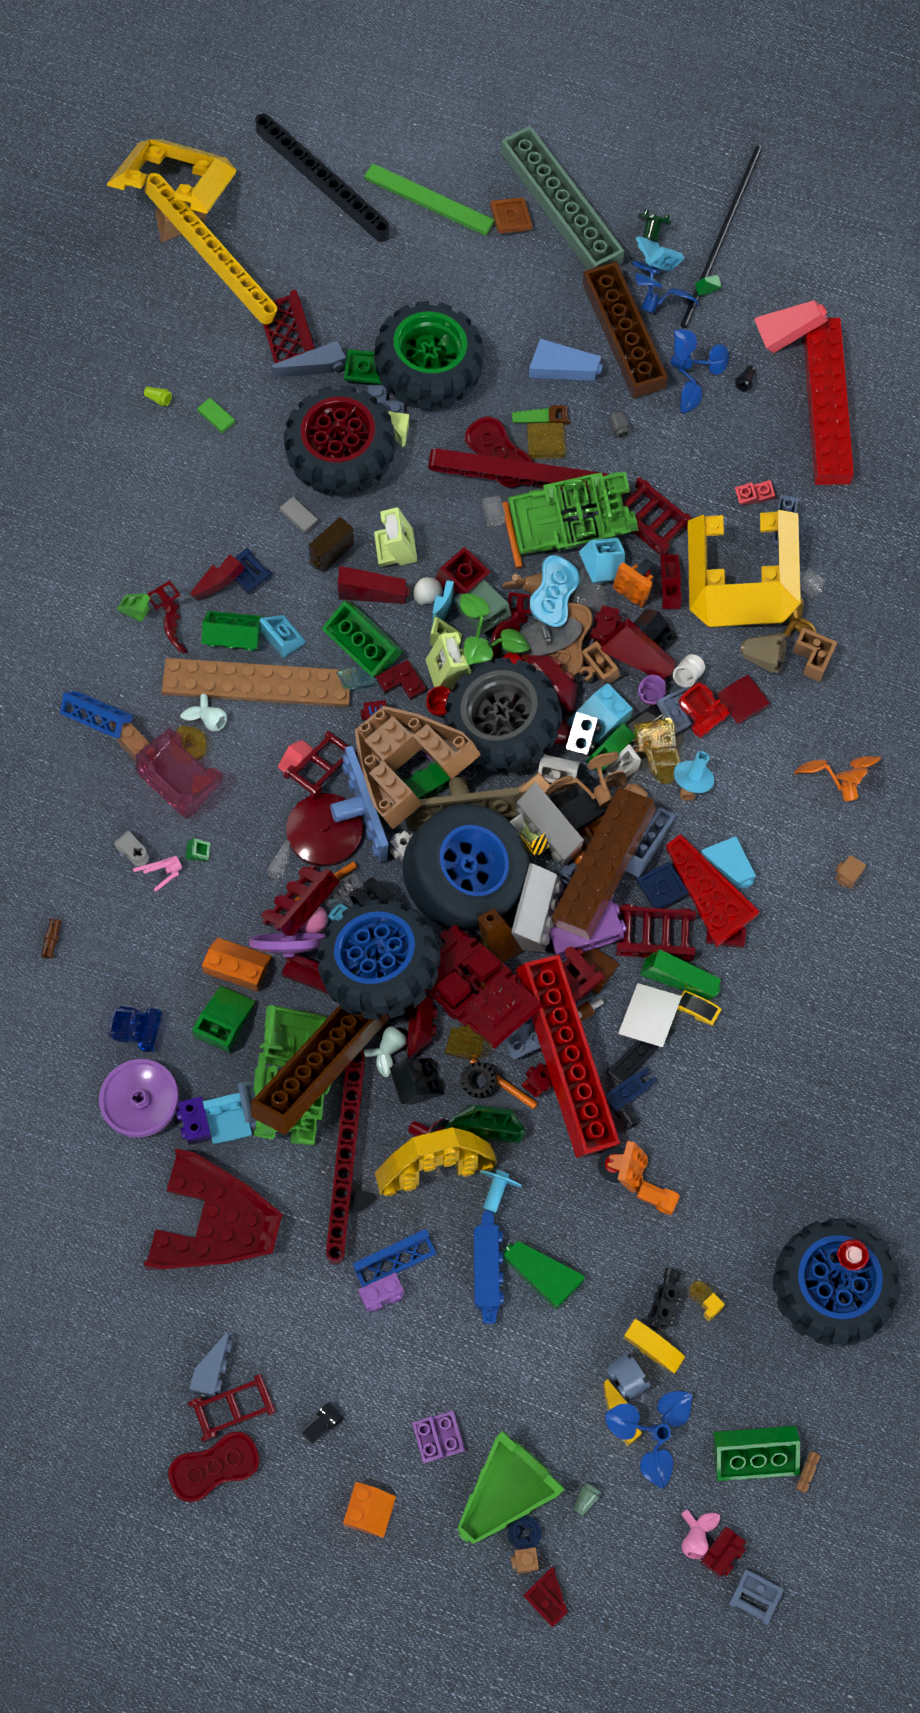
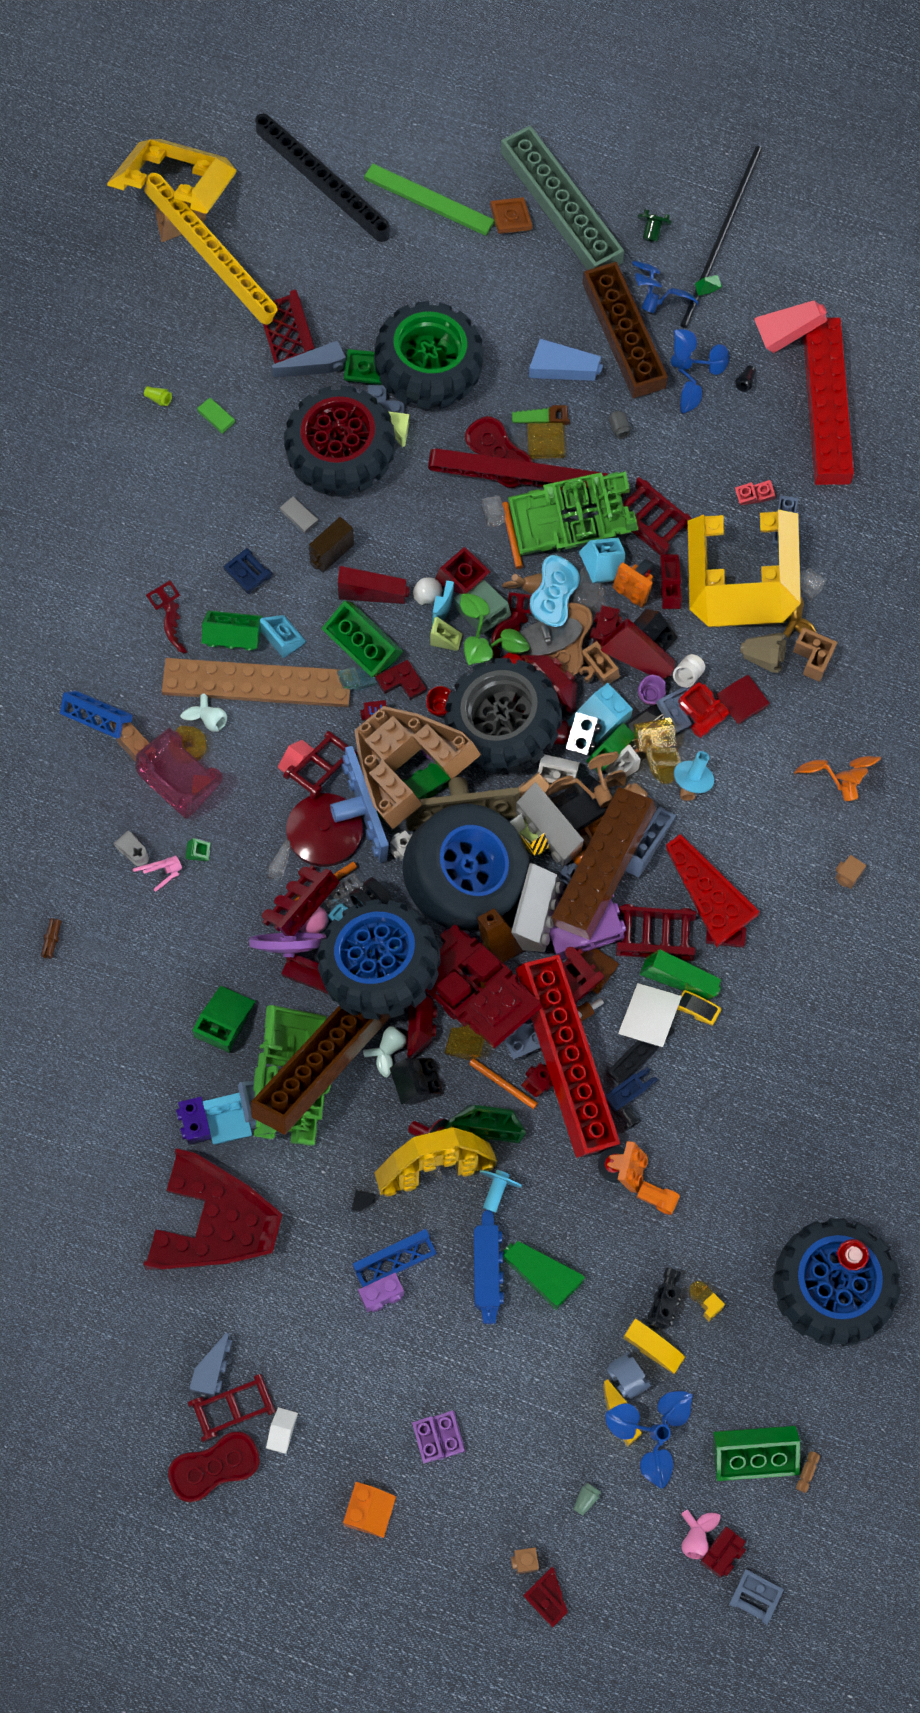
medium lavender dish [99,1059,179,1138] -> none
clear blue piece [108,1006,162,1052] -> none
bright green slope [117,593,150,621] -> none
dark red slope [190,554,245,601] -> none
orange slope [202,937,272,992] -> none
black piece [301,1402,344,1444] -> none
dark red beam [326,1050,365,1265] -> none
yellowish green brick [374,507,417,567] -> none
yellowish green brick [425,632,472,690] -> none
bright green cone [457,1431,564,1544] -> none
black tyre [460,1062,497,1098] -> none
dark blue gear [508,1516,541,1550] -> none
medium azure bracket [636,236,685,272] -> none
dark blue plate [636,862,689,909] -> none
medium azure slope [700,836,756,889] -> none
none -> white slope [266,1407,298,1454]

